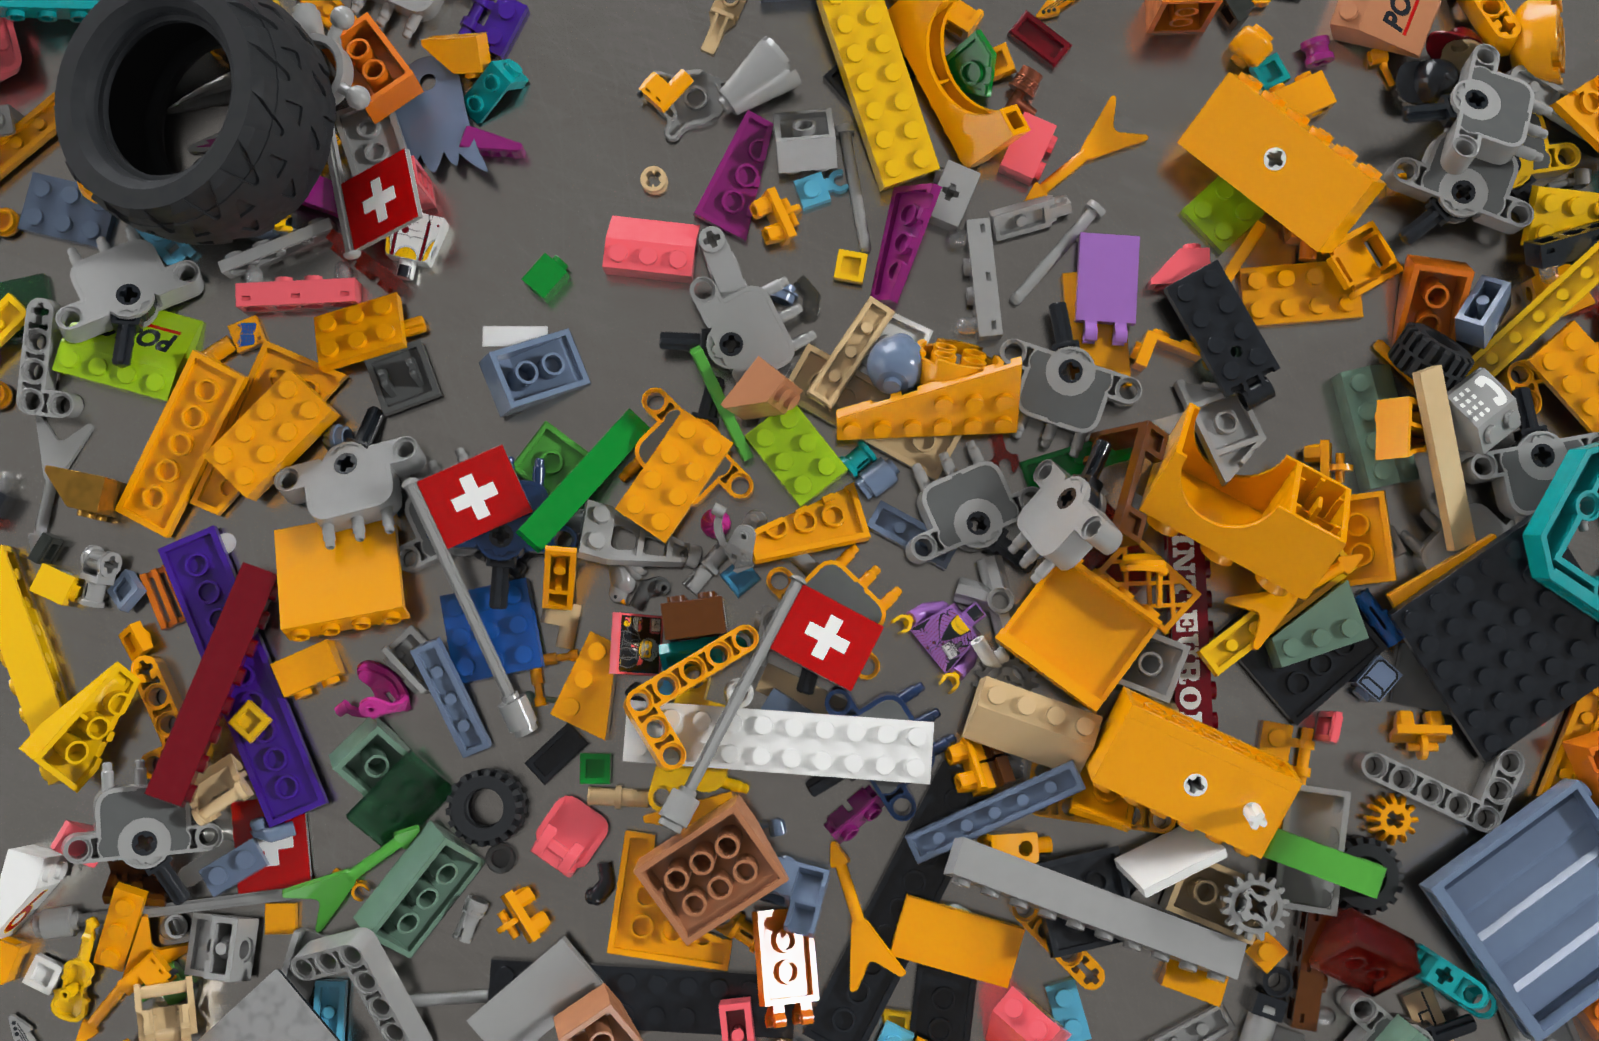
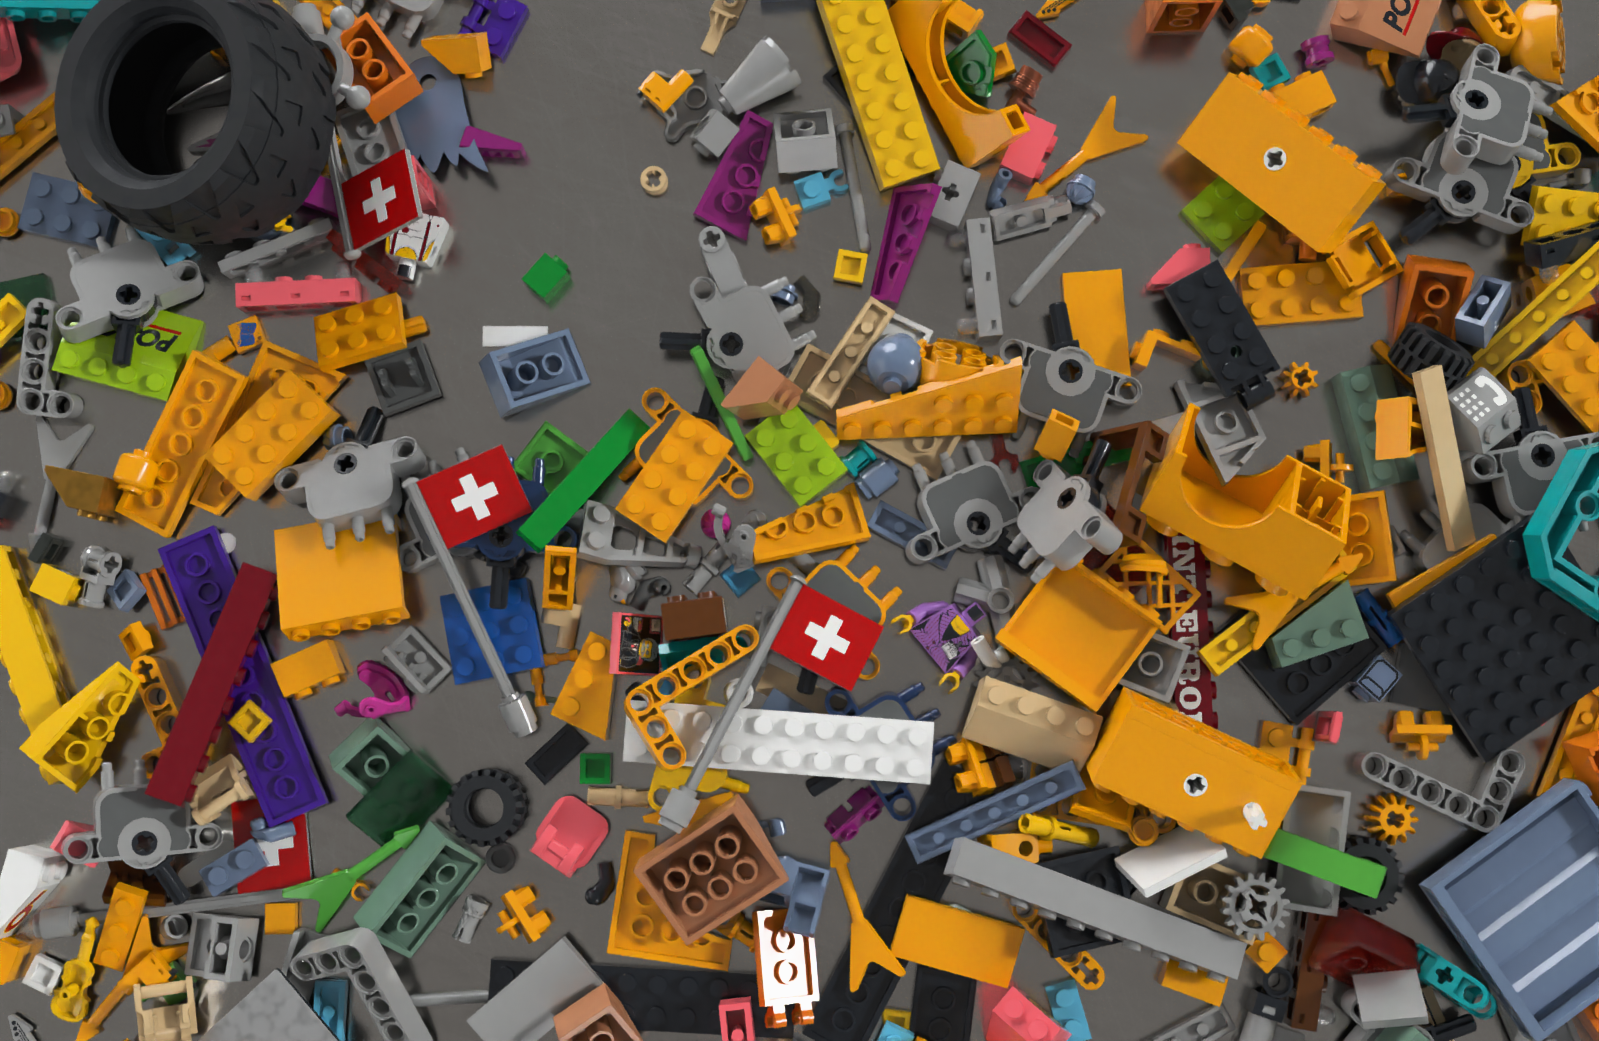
sand blue plate [410,636,492,758] -> none
teal bracket [464,59,529,124] -> none
coral slope [602,216,700,284] -> none
medium lavender tile [1074,232,1140,346] -> none
none -> light orange head [113,449,159,496]
none -> light grey brick [689,109,740,157]
none -> yellow tile [813,420,840,451]
none -> sand blue arm [986,168,1012,210]
none -> yellow pin [1018,813,1100,848]
none -> light orange brick [1034,409,1080,462]
none -> sand blue plate [1066,174,1096,205]
none -> light orange plate [1128,815,1159,847]
none -> light orange gear [1280,362,1319,398]
none -> light grey tile [1352,969,1429,1030]

